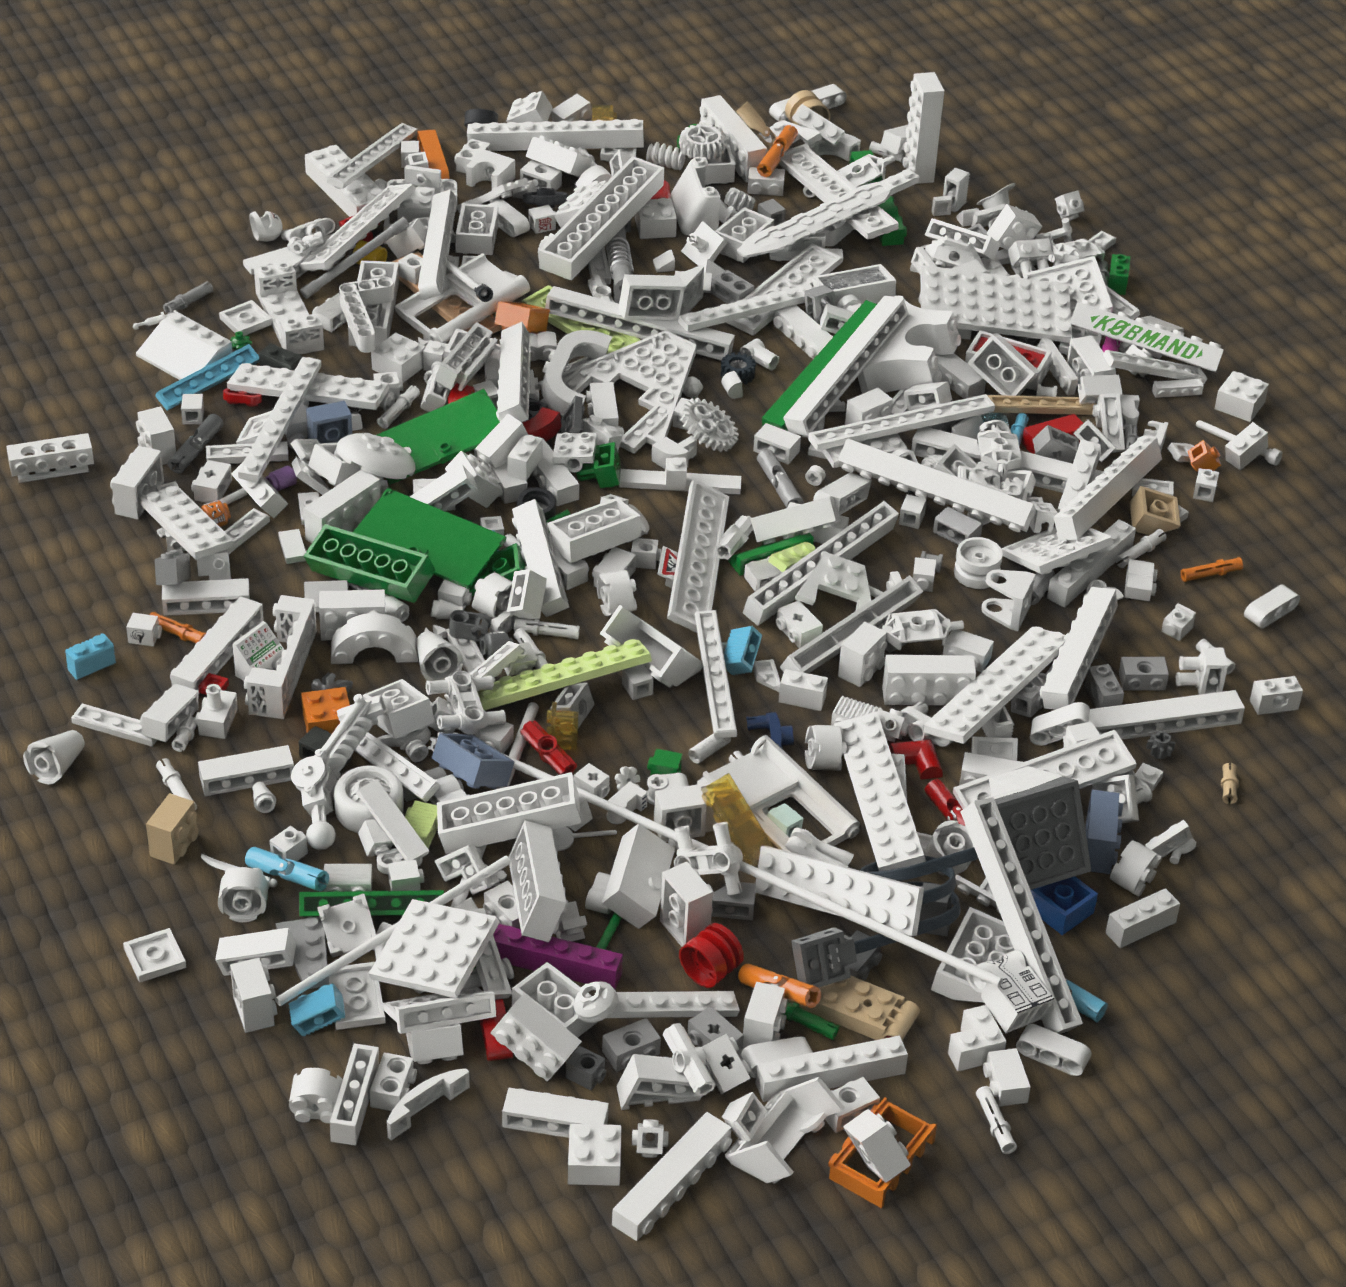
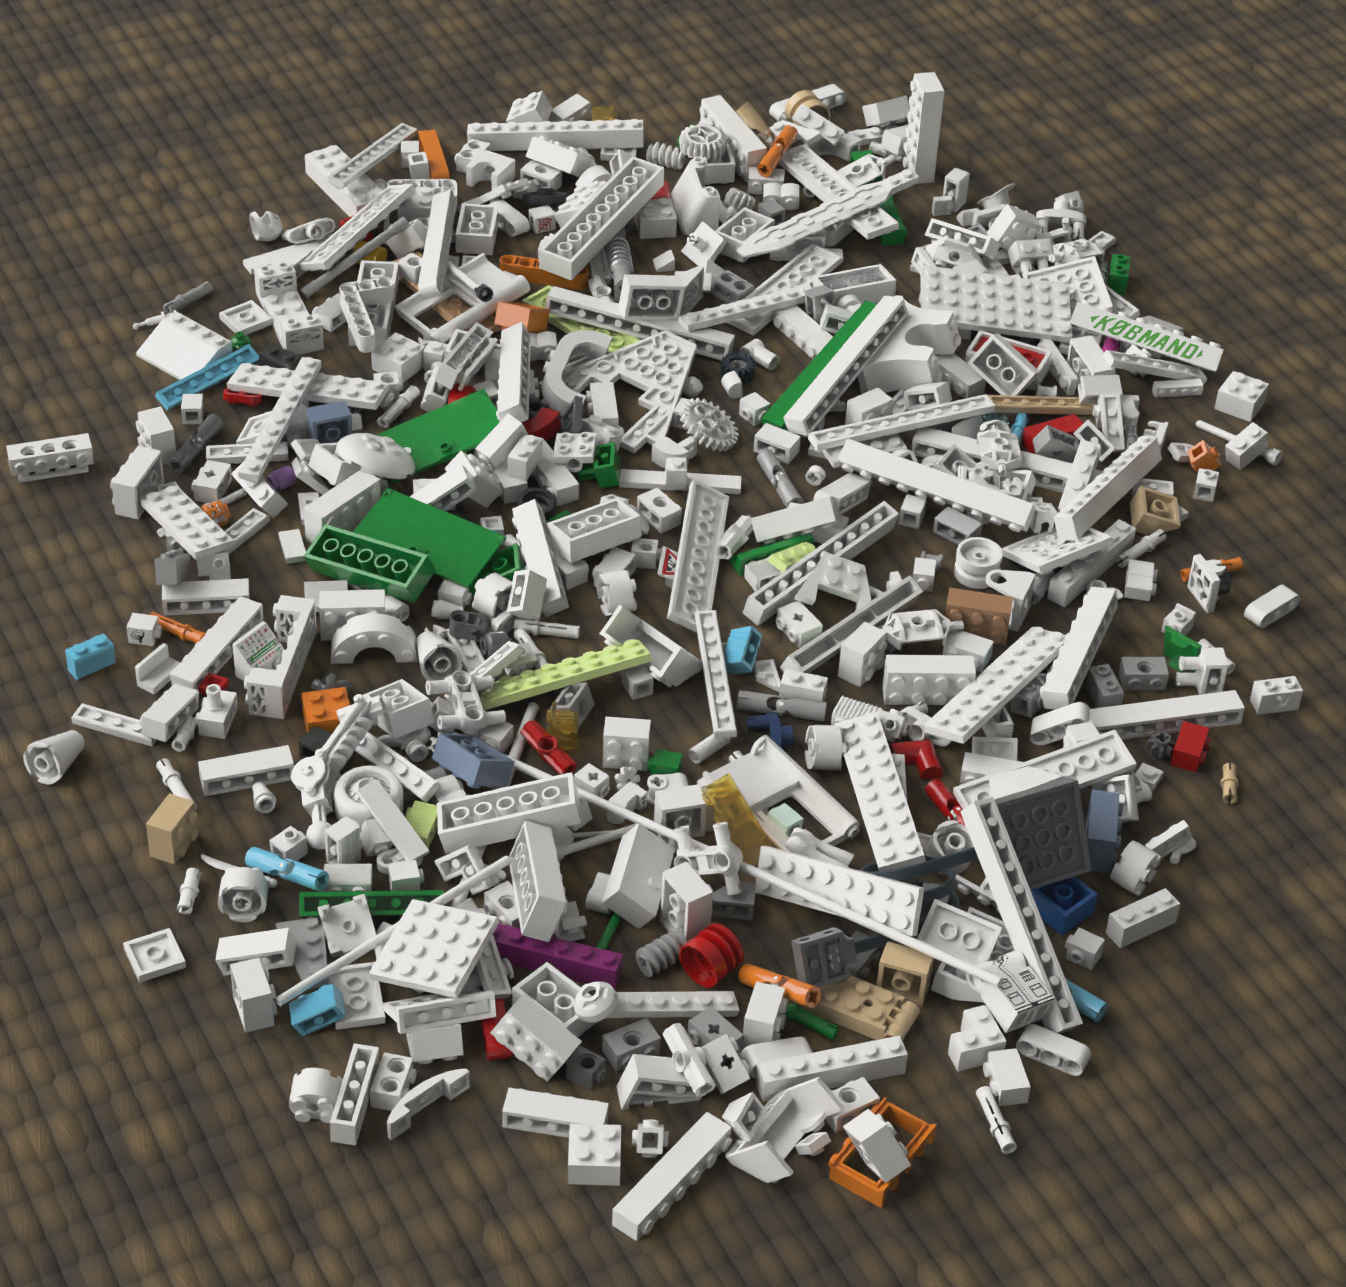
white piece [287,231,324,254] -> none
white plate [404,165,441,189] -> none
black tyre [464,109,498,128] -> none
none -> white panel [135,643,180,694]
none -> white pin [177,868,201,914]
none -> white brick [324,816,362,864]
none -> orange beam [500,255,589,290]
none -> white piece [555,823,647,862]
none -> white brick [602,717,651,771]
none -> light grey piece [636,930,687,977]
none -> white brick [637,488,682,533]
none -> light grey piece [737,690,827,722]
none -> white brick [739,392,770,426]
none -> white brick [763,183,799,210]
none -> white plate [795,1132,831,1156]
none -> white plate [847,125,897,146]
none -> white brick [862,96,910,127]
none -> tan brick [876,941,934,1007]
none -> white plate [917,899,1002,966]
none -> medium nougat brick [945,588,1013,646]
none -> white connector [1036,200,1087,240]
none -> white brick [1065,928,1105,970]
none -> green piece [1163,625,1202,673]
none -> red brick [1170,721,1211,773]
none -> white piece [1187,554,1231,613]

